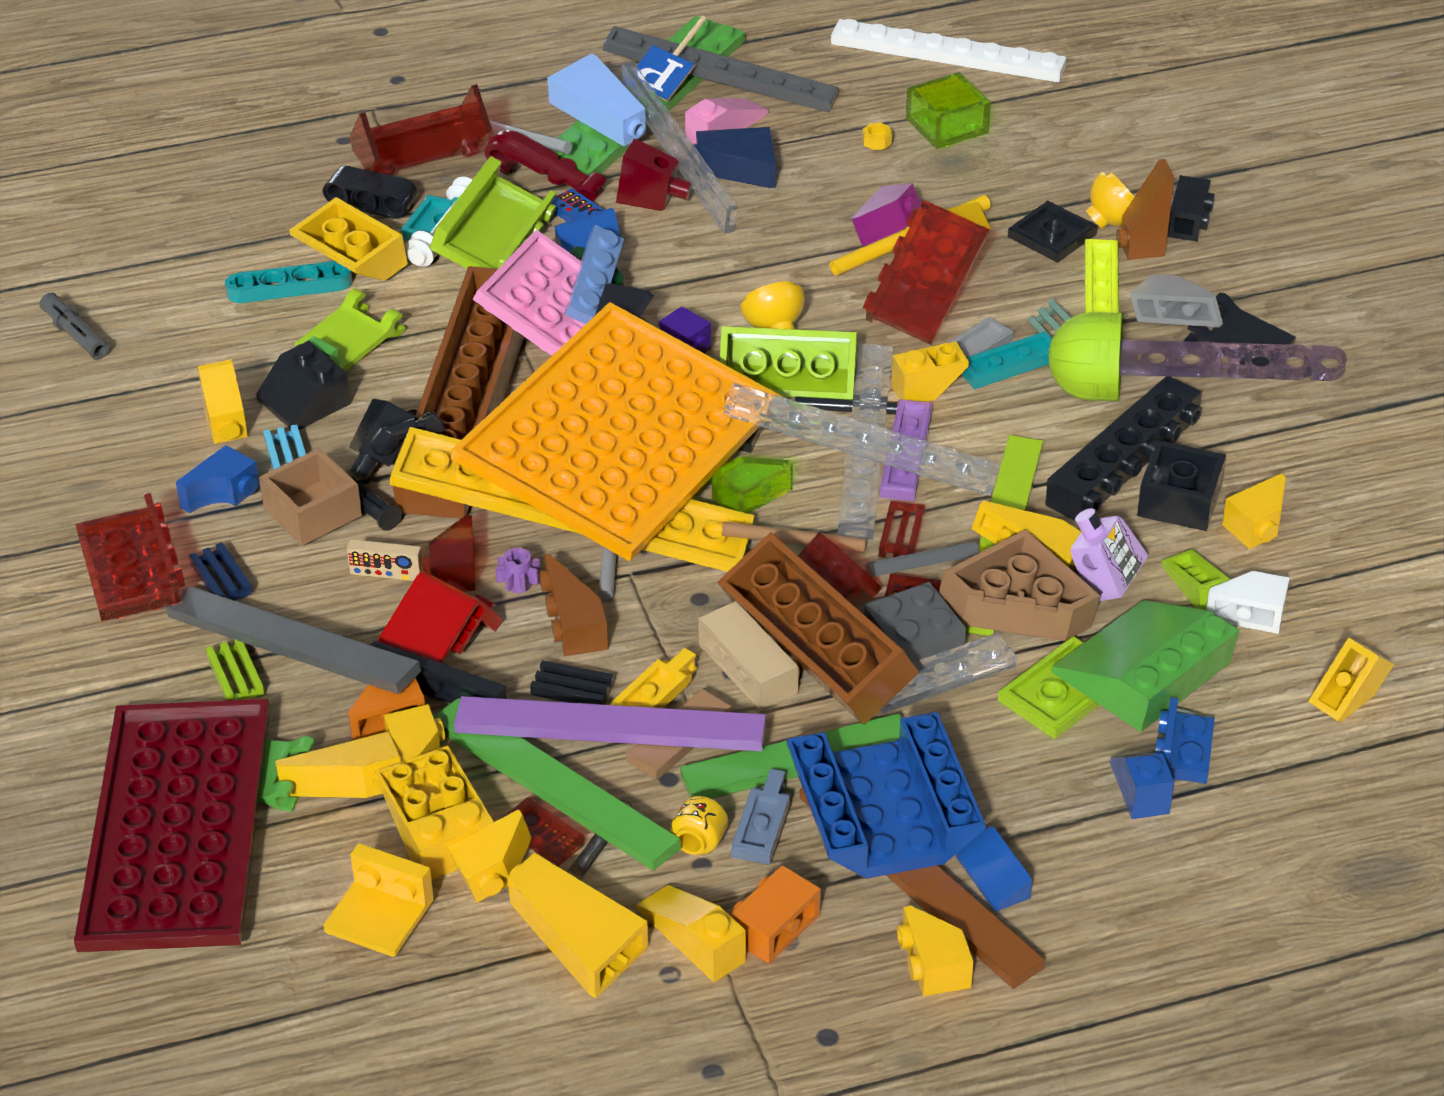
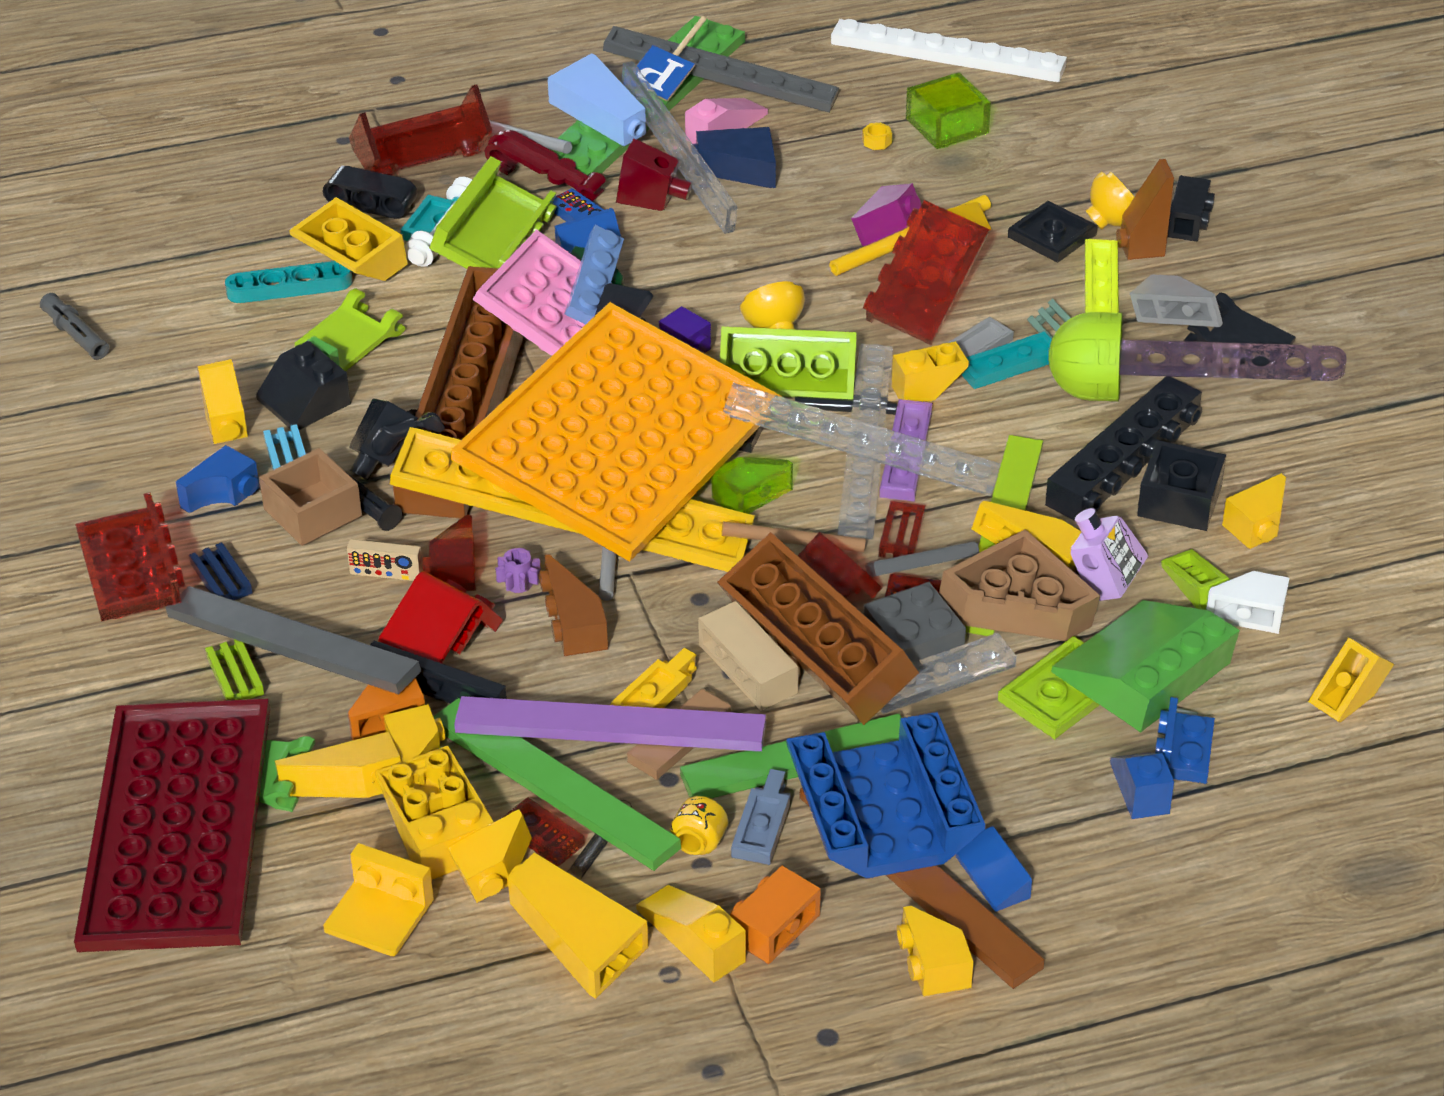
black tile [530,660,614,705] -> none

